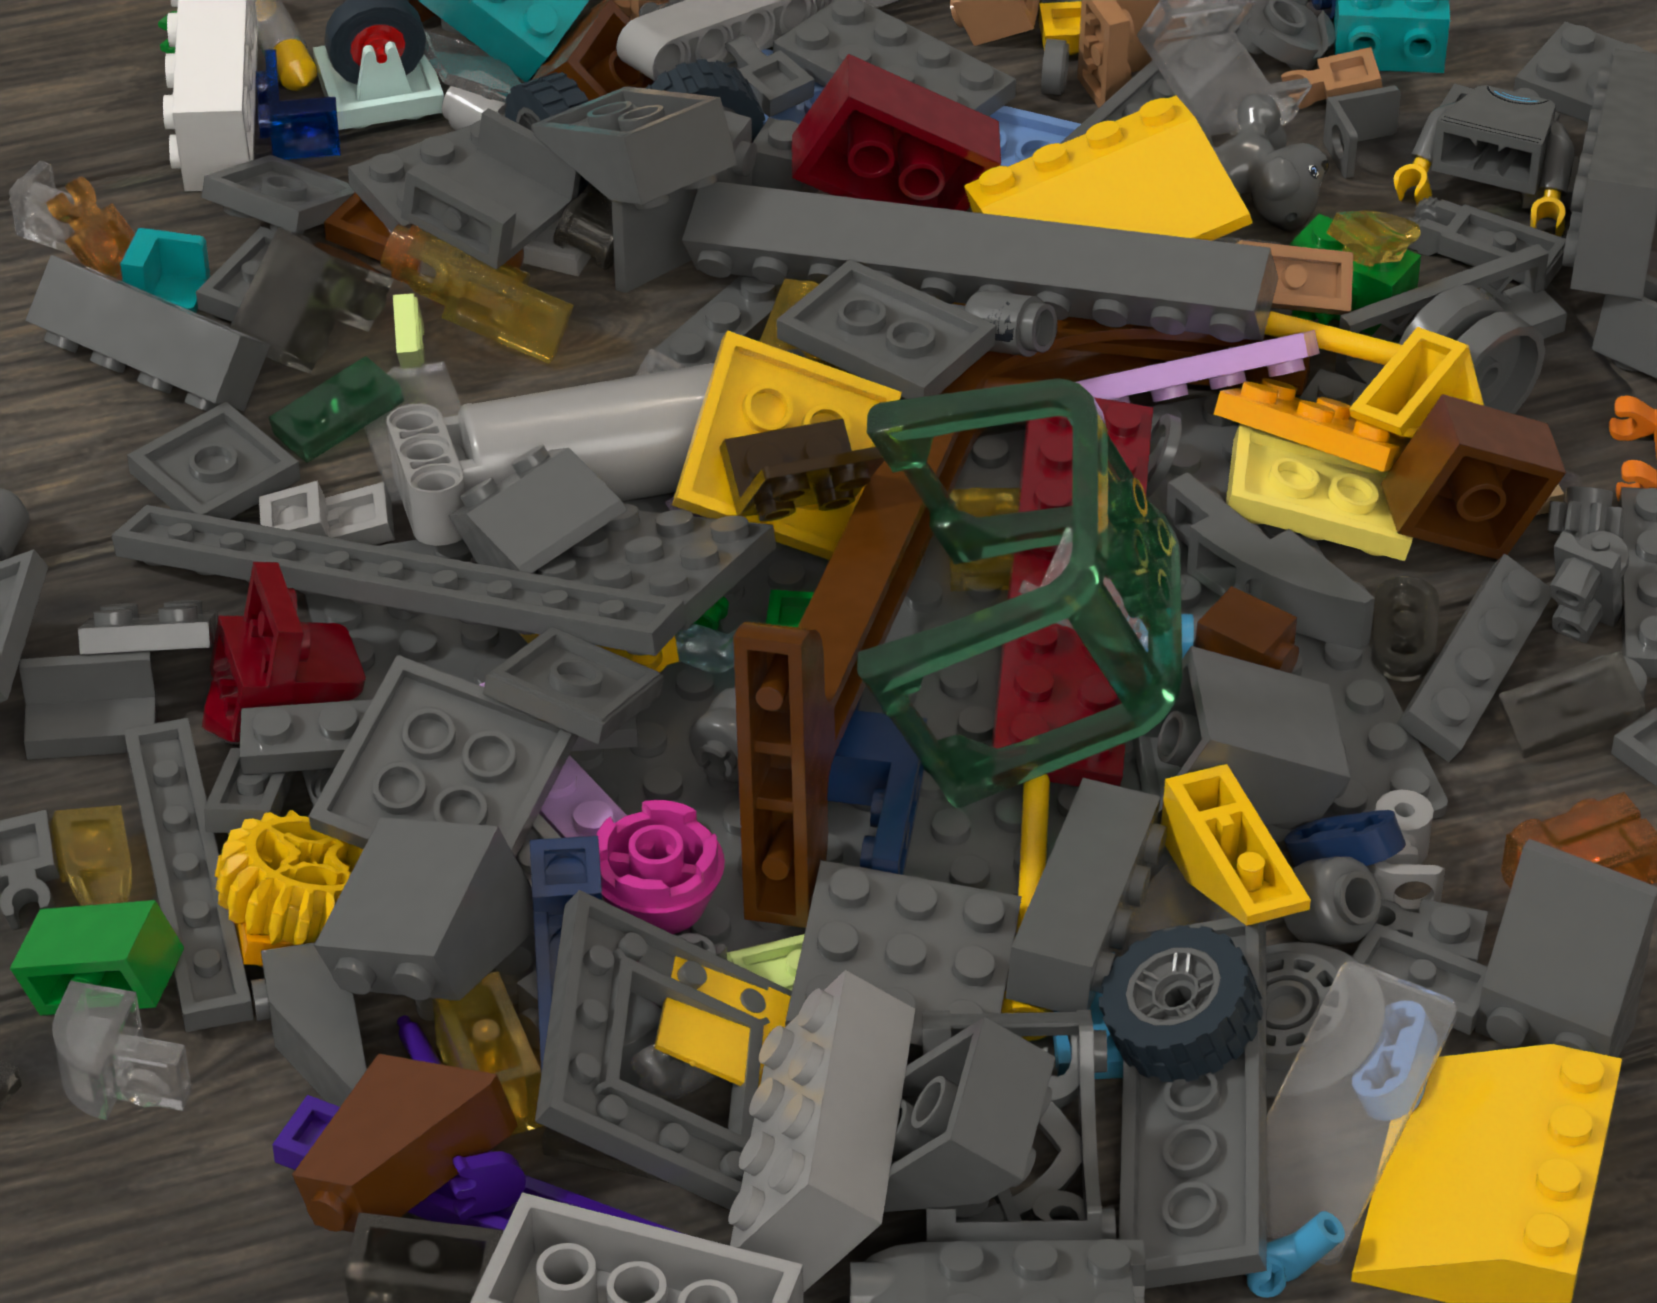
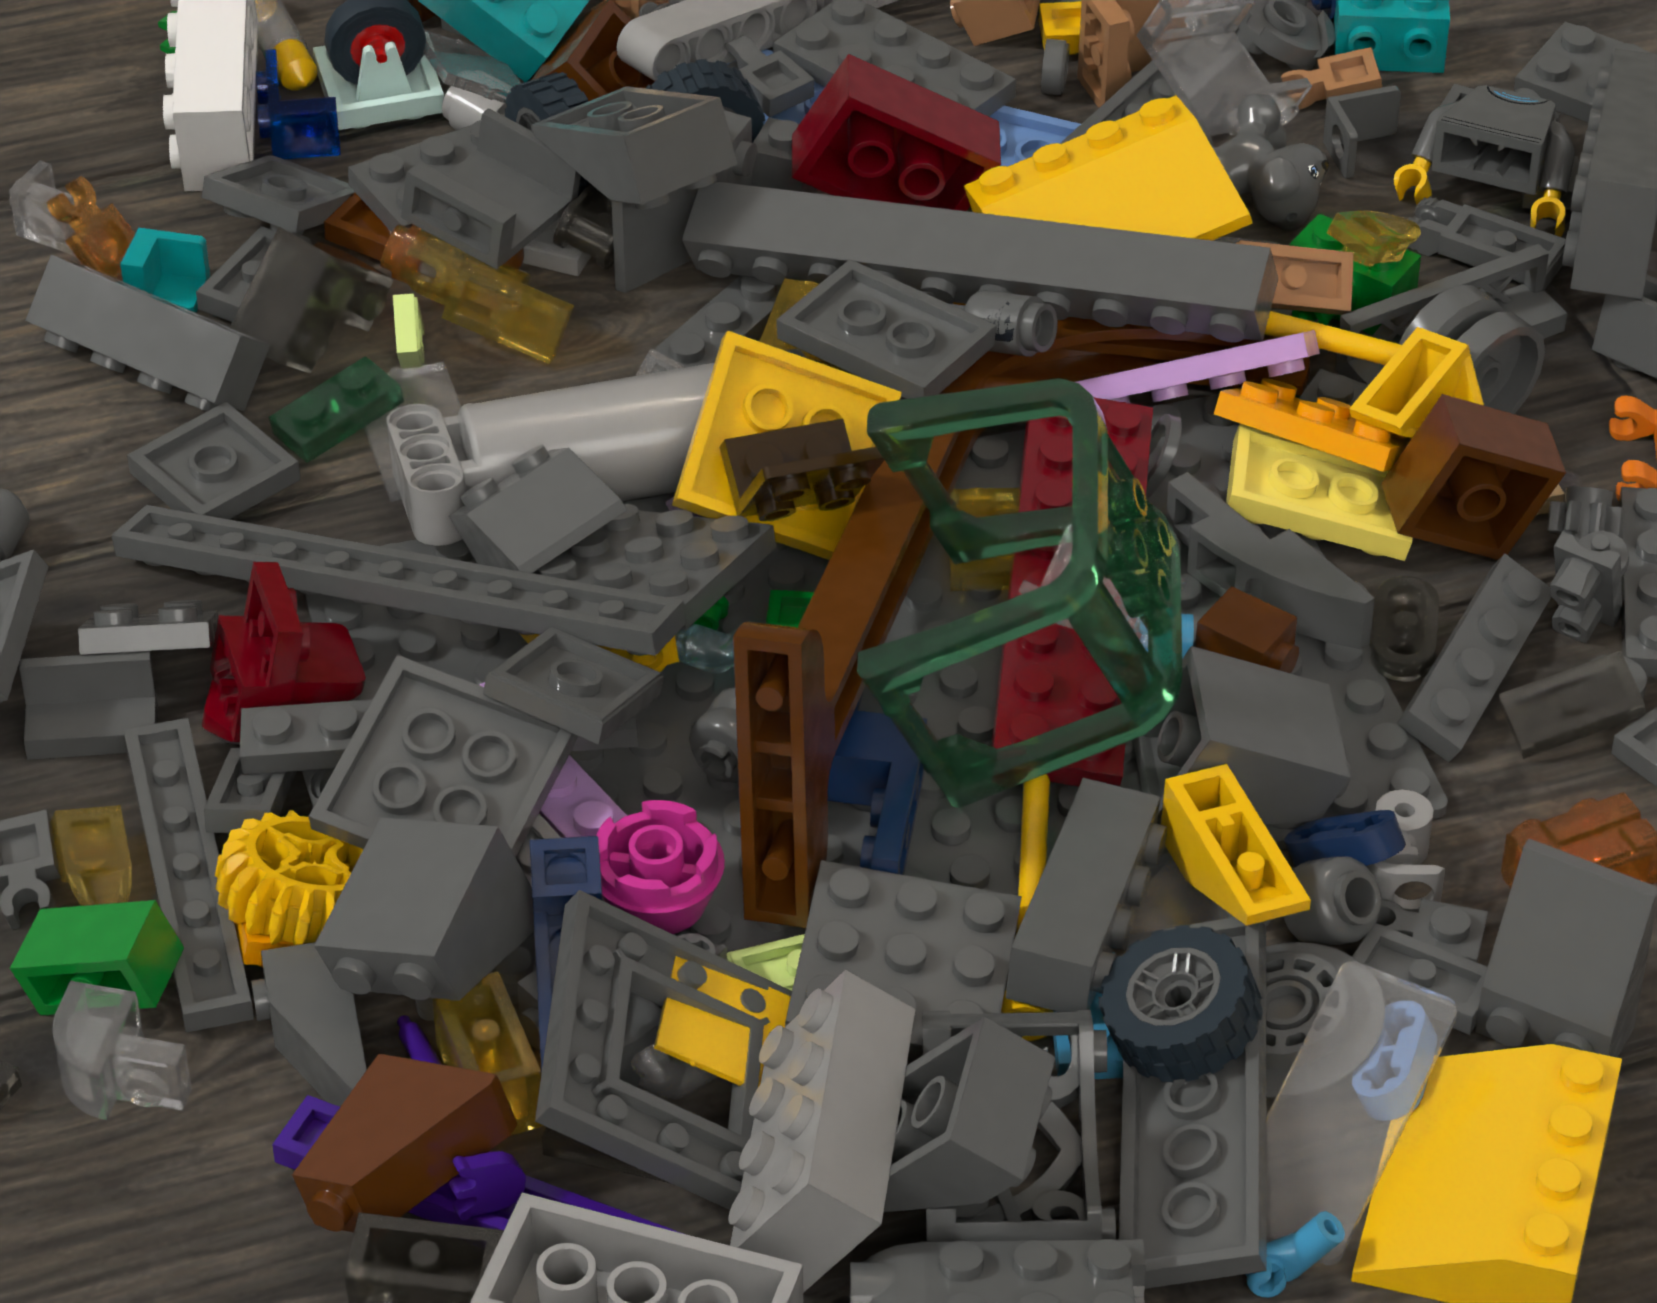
light grey slope [259,481,395,545] -> none

